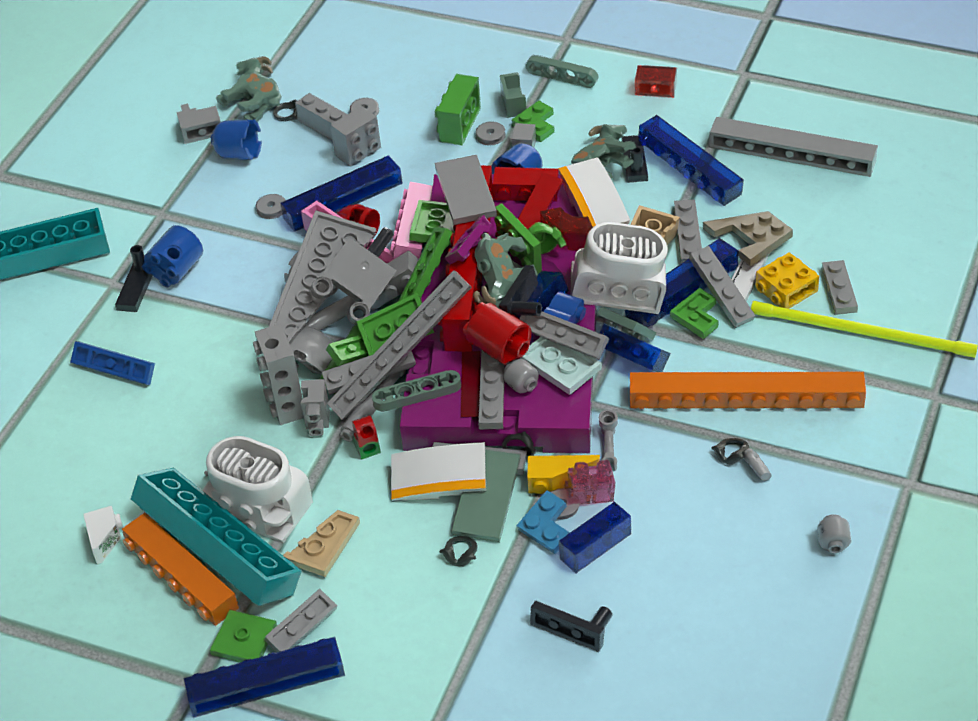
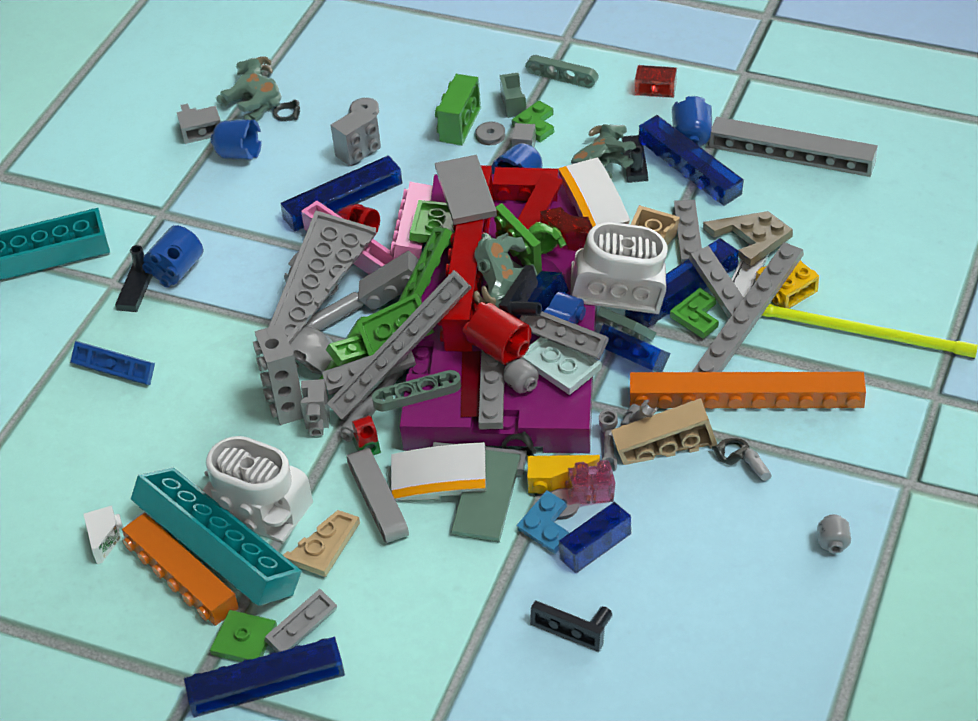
light grey piece [255,194,287,219] -> none
light grey brick [295,93,347,141] -> none
light grey piece [310,227,397,325] -> none
pearl dark grey piece [439,536,478,567] -> none
magenta hinge [445,215,492,264] -> none
light grey plate [822,260,858,315] -> none
none -> light grey beam [346,448,409,543]
none -> tan wedge [611,398,717,465]
none -> light grey brick [620,400,658,426]
none -> blue cylinder [672,96,712,148]
none -> light grey plate [692,242,804,372]

